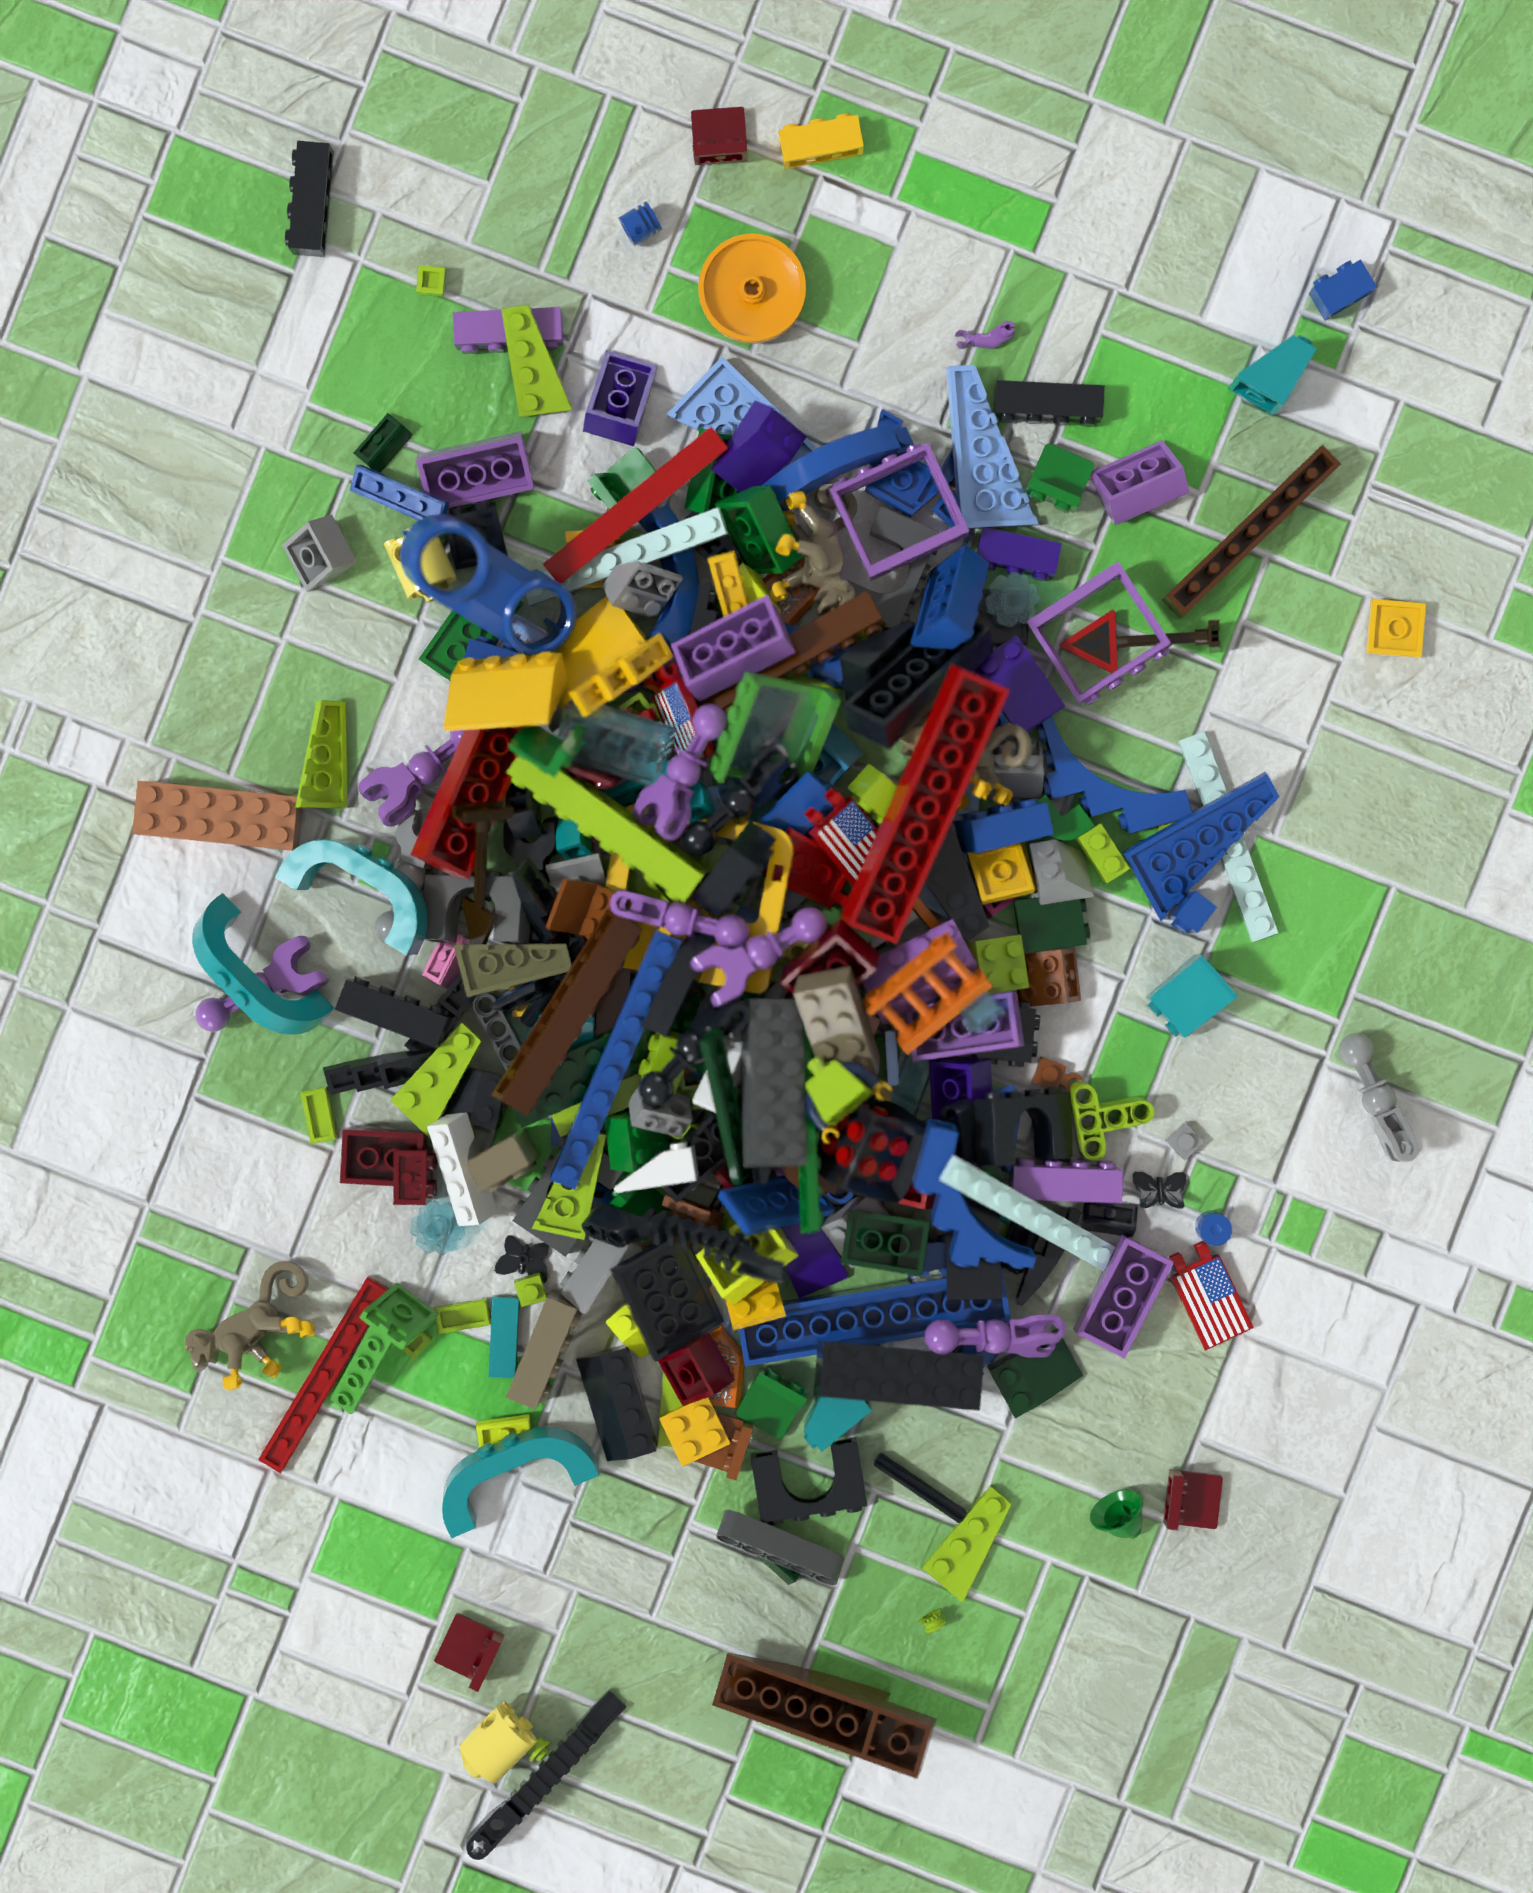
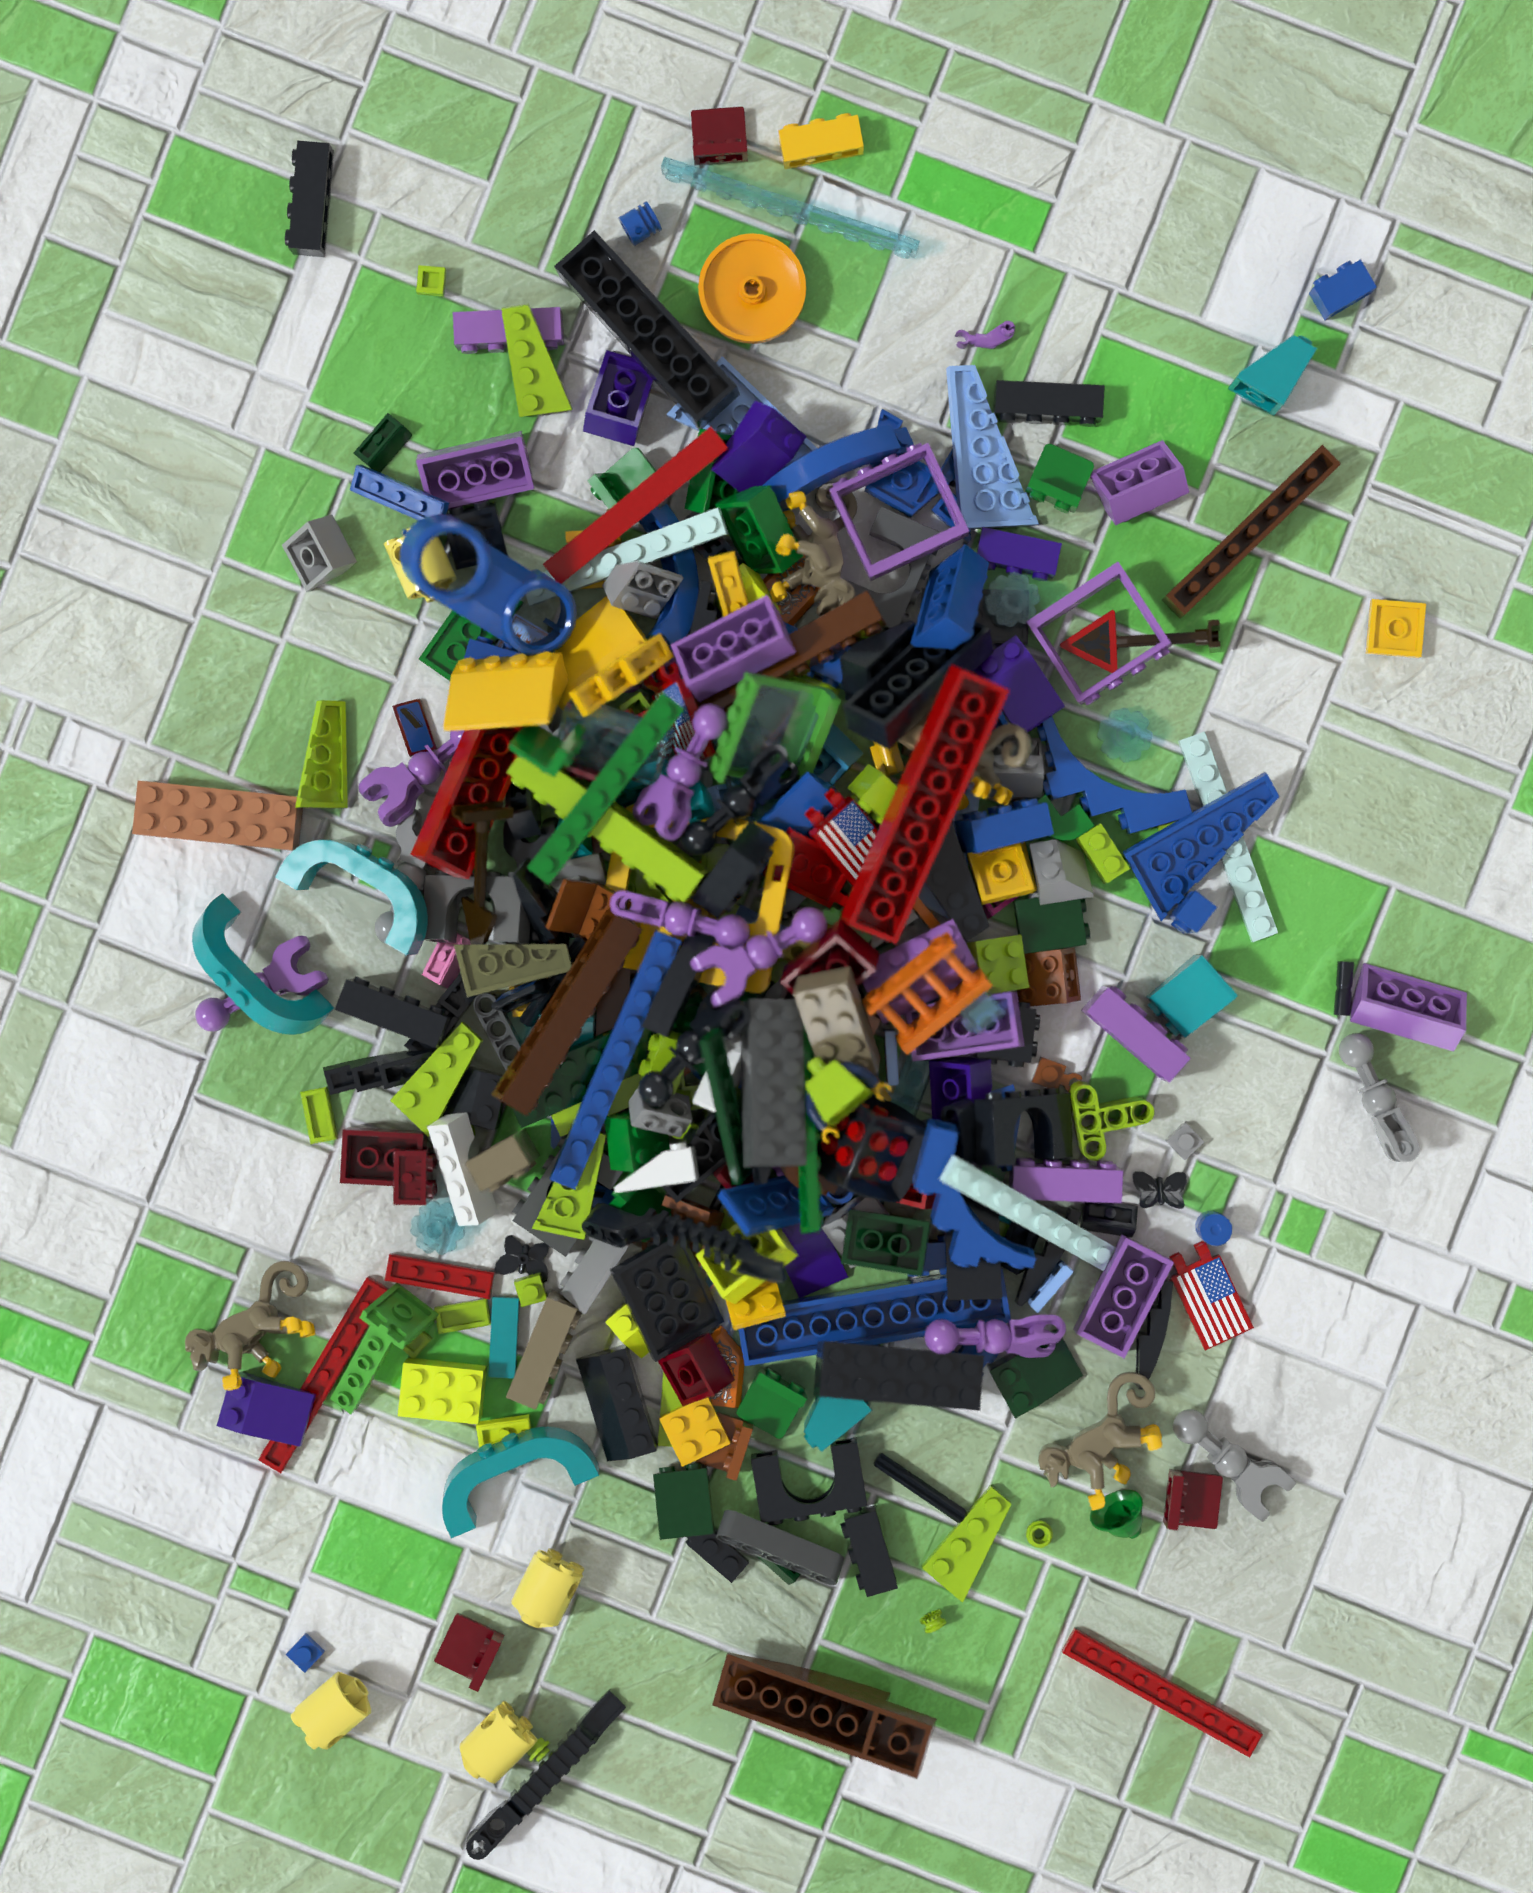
none -> dark purple slope [217,1372,316,1447]
none -> blue plate [286,1633,325,1673]
none -> light yellow cylinder [291,1671,371,1750]
none -> red tile [385,1253,495,1299]
none -> slope [392,698,437,757]
none -> neon yellow brick [398,1357,487,1425]
none -> light yellow cylinder [511,1548,584,1628]
none -> green plate [527,692,685,885]
none -> black brick [554,230,740,429]
none -> dark green brick [653,1463,715,1540]
none -> clear light blue plate [661,157,920,259]
none -> black hinge [685,1531,749,1583]
none -> black brick [840,1505,898,1597]
none -> yellow brick [869,742,905,777]
none -> lime plate [1026,1520,1053,1548]
none -> light blue tile [1027,1259,1073,1313]
none -> dark tan animal [1038,1372,1162,1510]
none -> red tile [1062,1627,1263,1758]
none -> medium lavender brick [1081,986,1191,1083]
none -> clear light blue plant [1097,708,1153,763]
none -> black slope [1135,1279,1173,1390]
none -> light grey piece [1173,1409,1296,1522]
none -> black piece [1334,961,1354,1016]
none -> medium lavender slope [1350,963,1467,1052]

